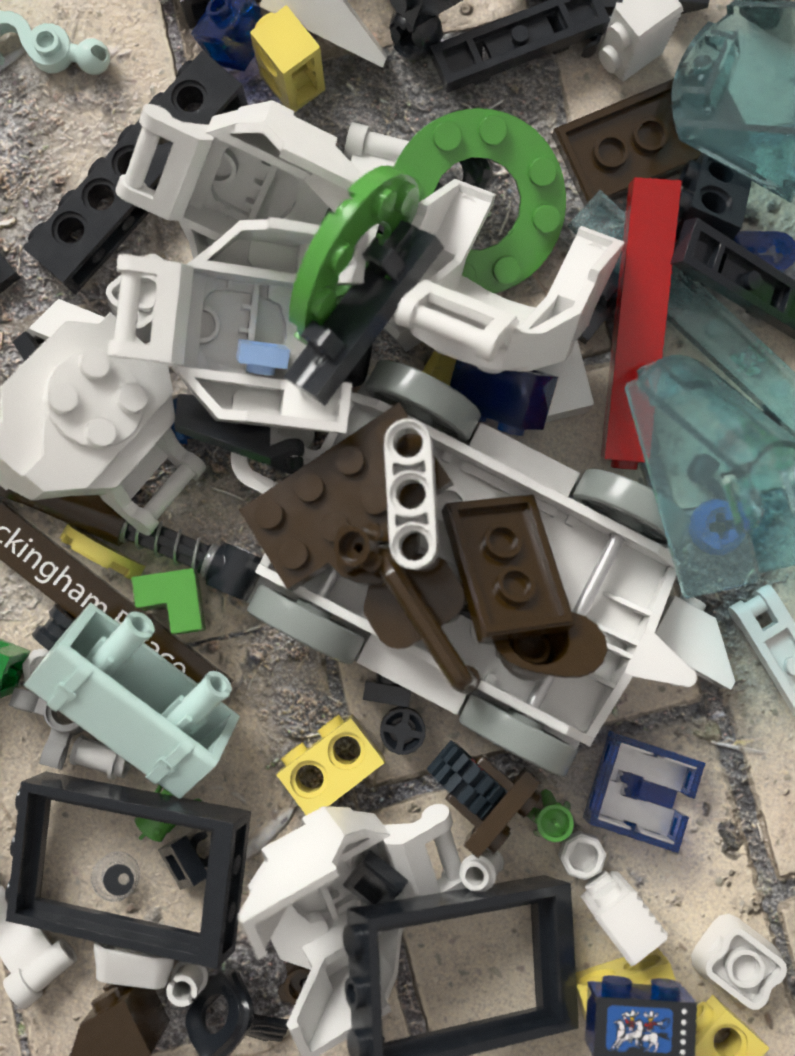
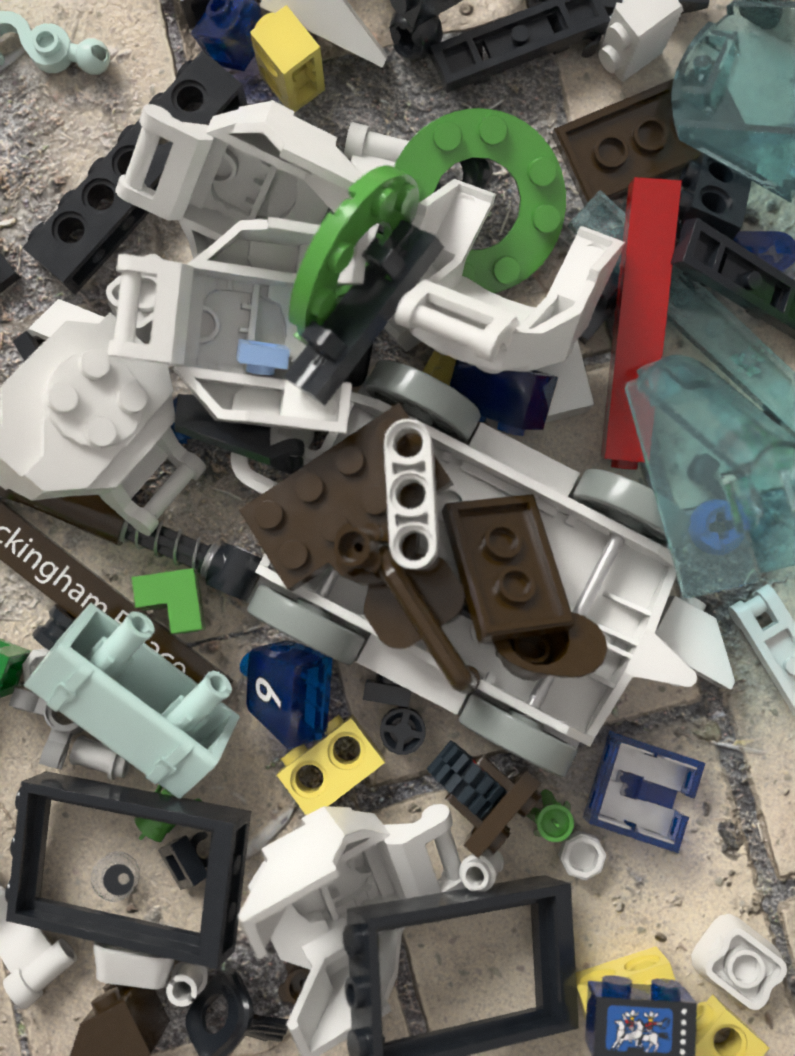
light yellow tile [59,524,146,580] -> none
black tile [343,850,408,905] -> none
white brick [580,870,668,966] -> none
none -> clear blue torso [239,641,333,749]

